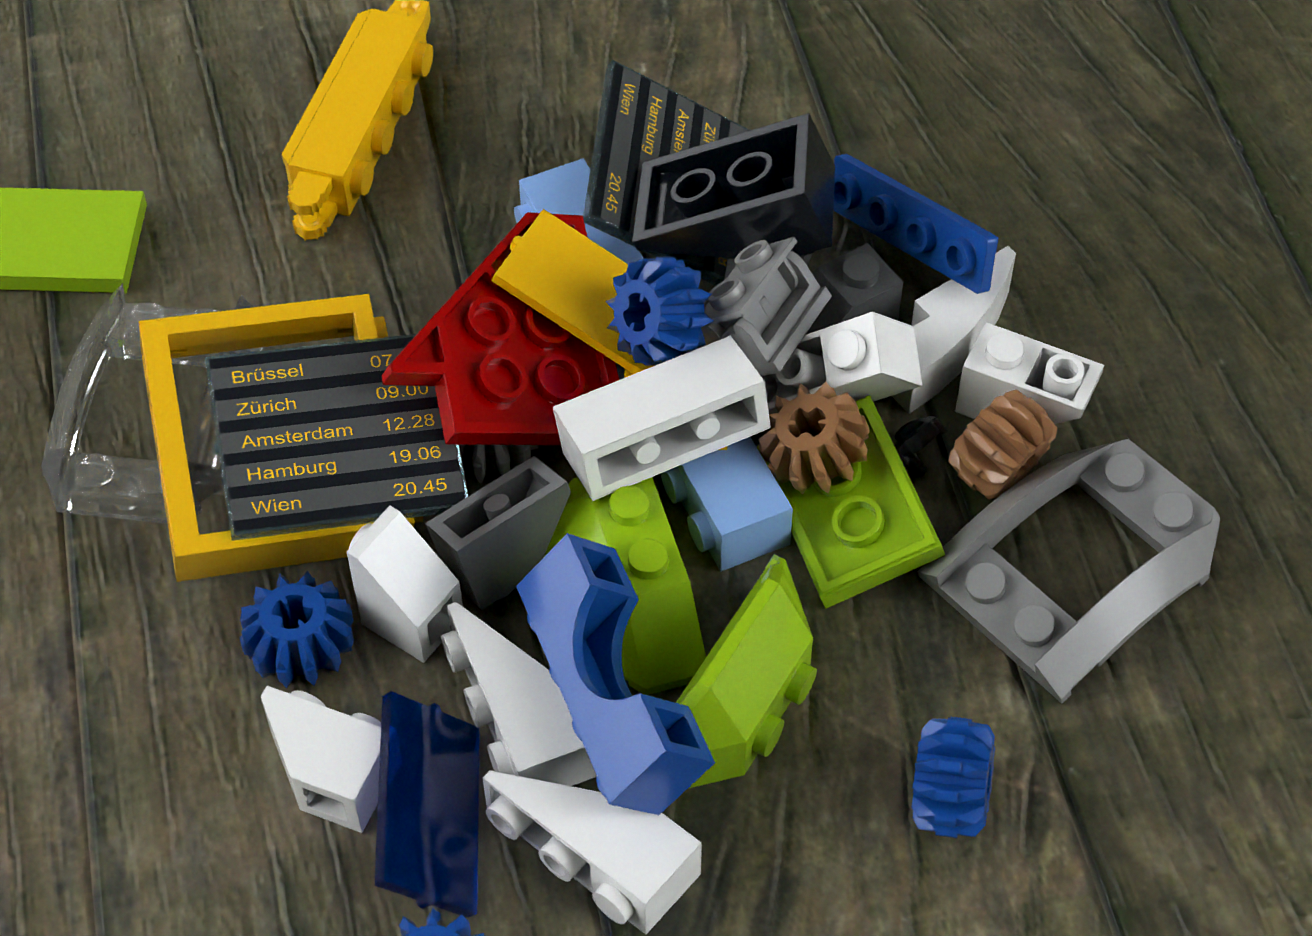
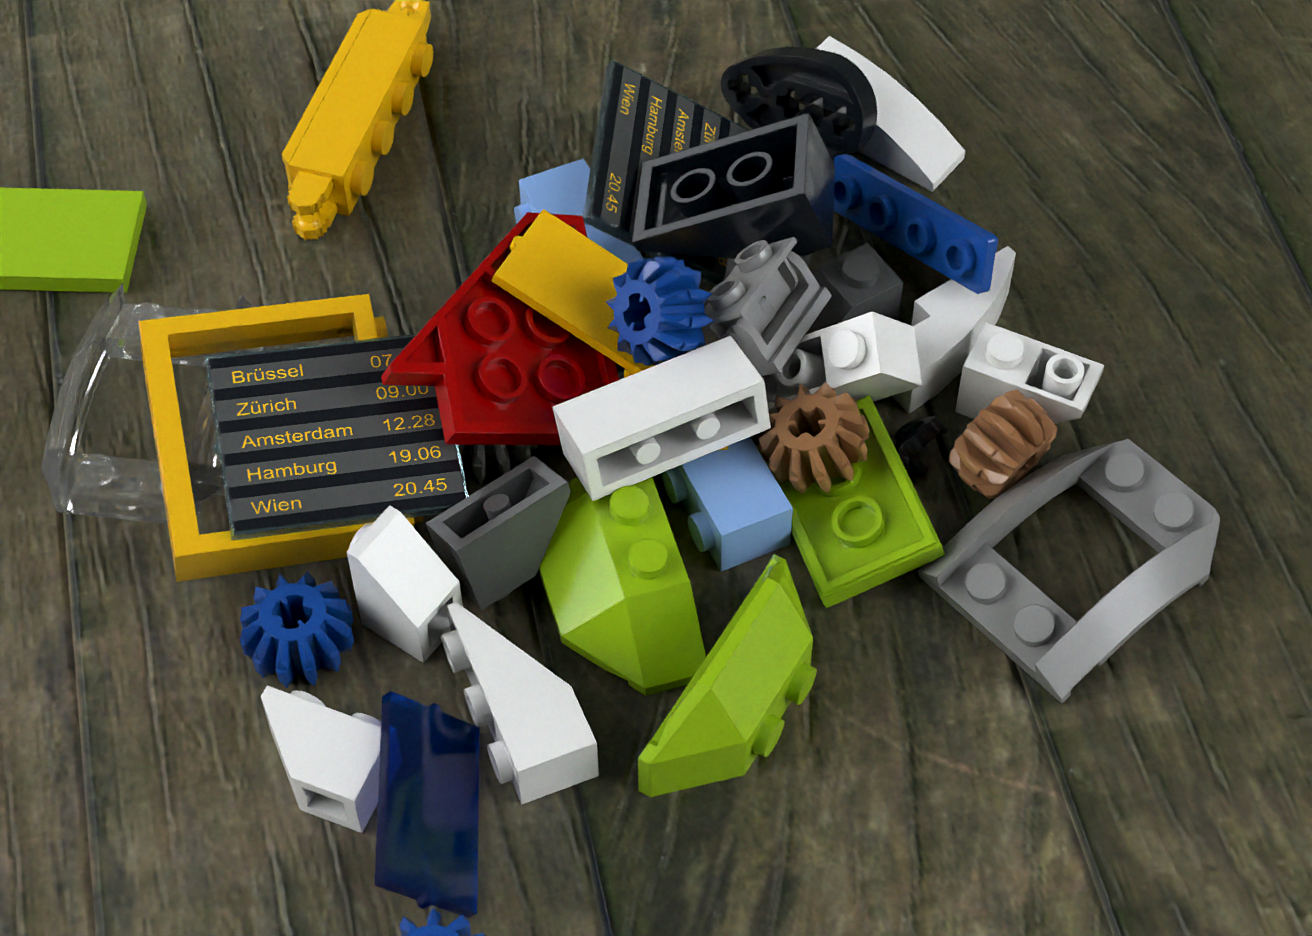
white slope [483,771,702,935] -> none
blue arch [516,533,715,815] -> none
blue gear [911,717,995,838] -> none
none -> black piece [721,46,877,163]
none -> white slope [794,36,965,192]

